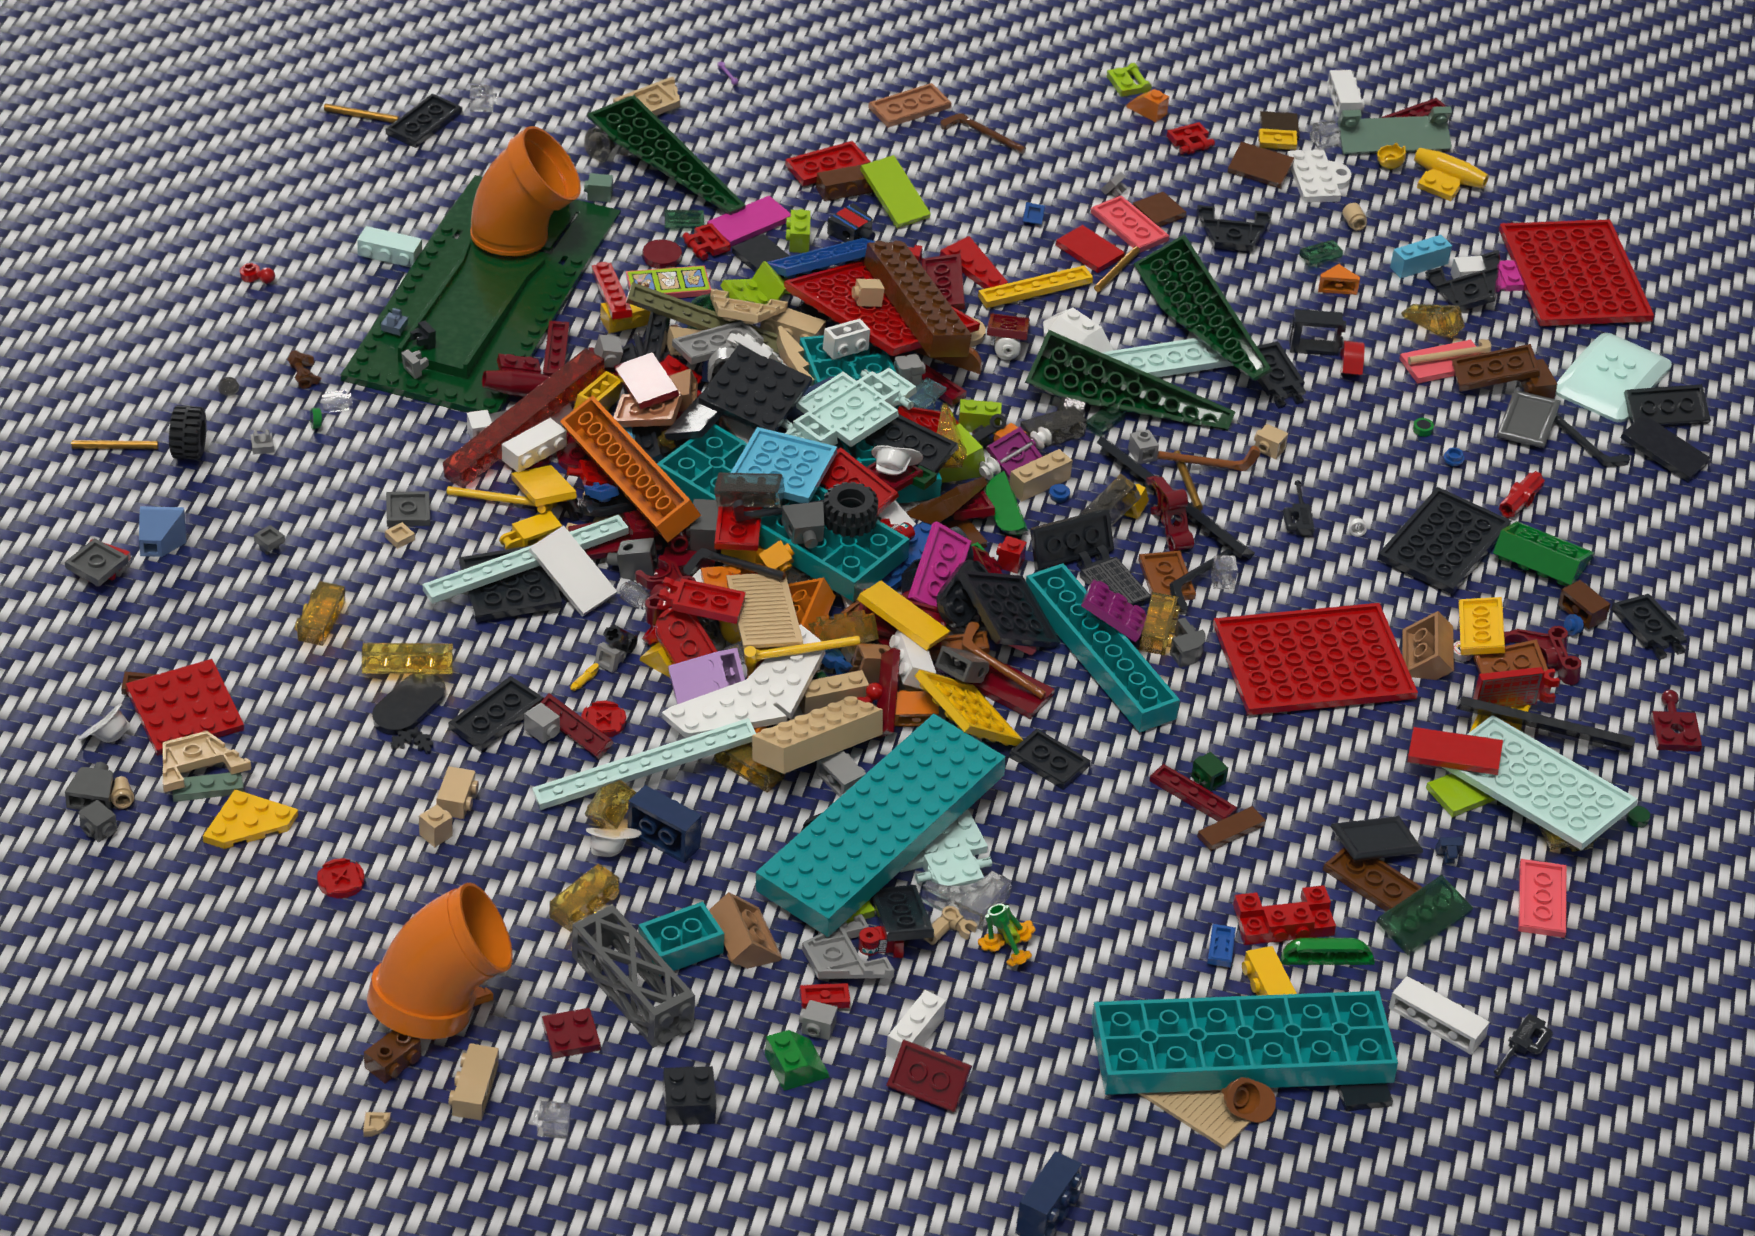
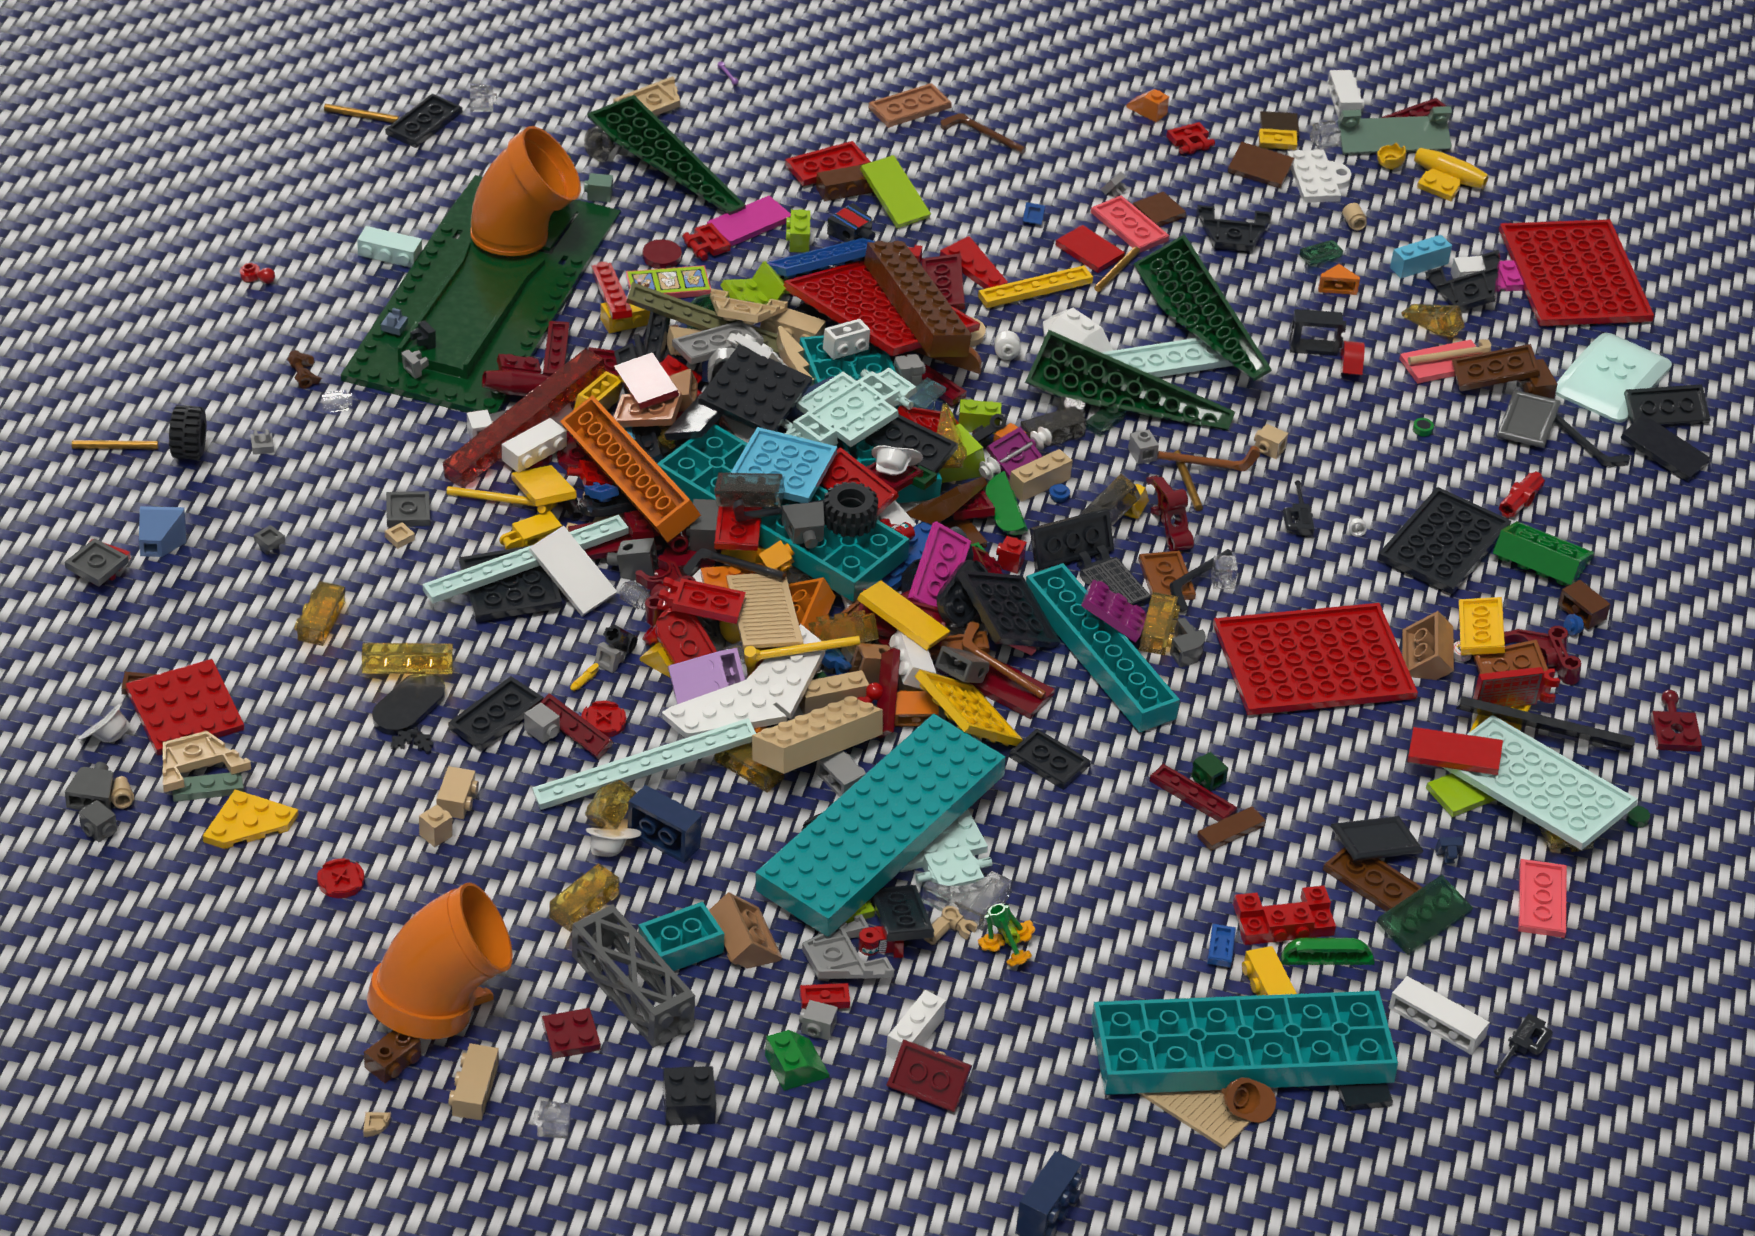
clear smoke plate [218,377,239,396] -> none
green tile [310,408,322,429] -> none
light grey brick [594,335,623,368] -> none
clear green plate [664,210,704,229] -> none
black tile [732,234,790,273] -> none
tan brick [852,279,885,307] -> none
dark red tile [987,313,1030,340] -> none
black plate [1096,436,1255,560] -> none
lime plate [1106,63,1152,97] -> none
black tile [1257,341,1306,409] -> none
blue plate [1443,447,1464,466] -> none
black tile [1611,593,1687,660] -> none

